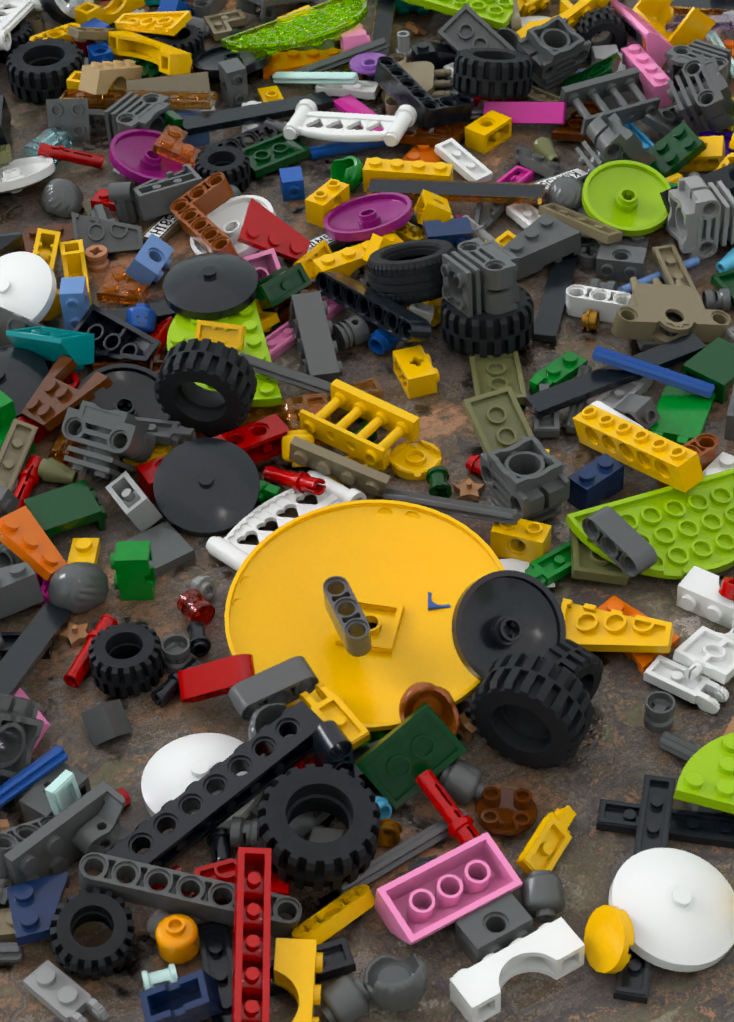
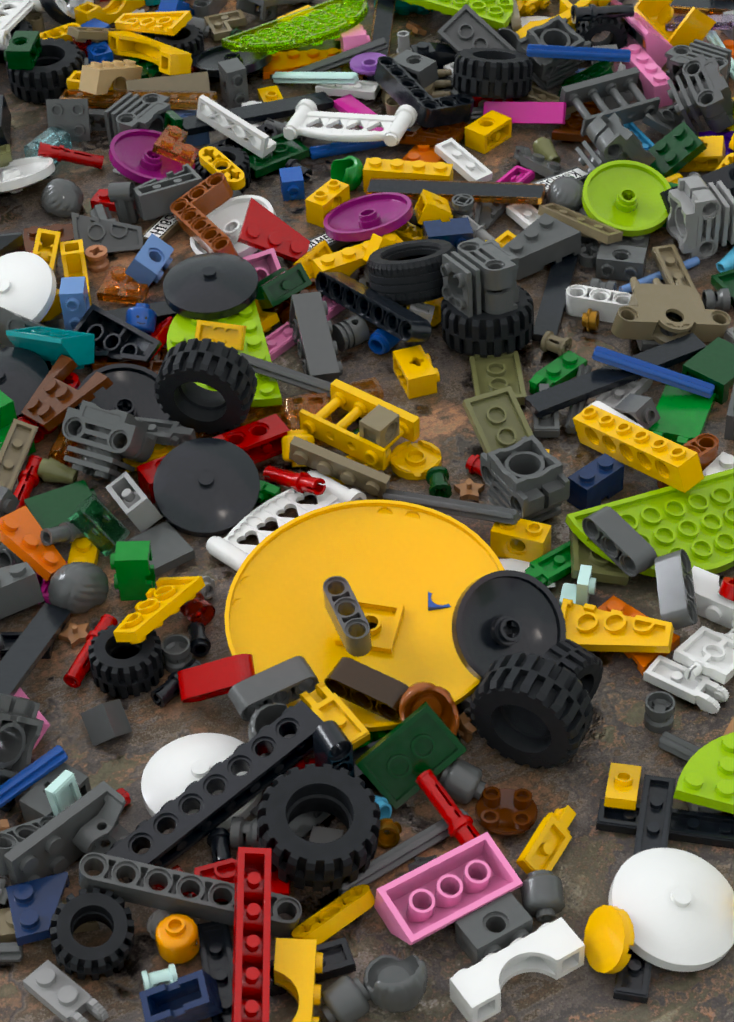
none -> dark green brick [4,31,42,70]
none -> dark grey pin [40,520,93,546]
none -> clear green piece [68,494,130,556]
none -> yellow wing [113,576,205,644]
none -> white fence [196,94,277,159]
none -> yellow beam [199,146,245,190]
none -> black pin [285,159,313,182]
none -> dark brown beam [324,657,409,721]
none -> dark tan brick [359,405,399,448]
none -> dark grey brick [393,49,439,88]
none -> dark grey wheel [451,193,474,220]
none -> blue axle [526,44,631,62]
none -> dark tan bush [540,330,572,356]
none -> light aqua bracket [559,564,597,606]
none -> black pin [571,3,634,24]
none -> yellow plate [604,762,642,810]
none -> beam [654,549,698,630]

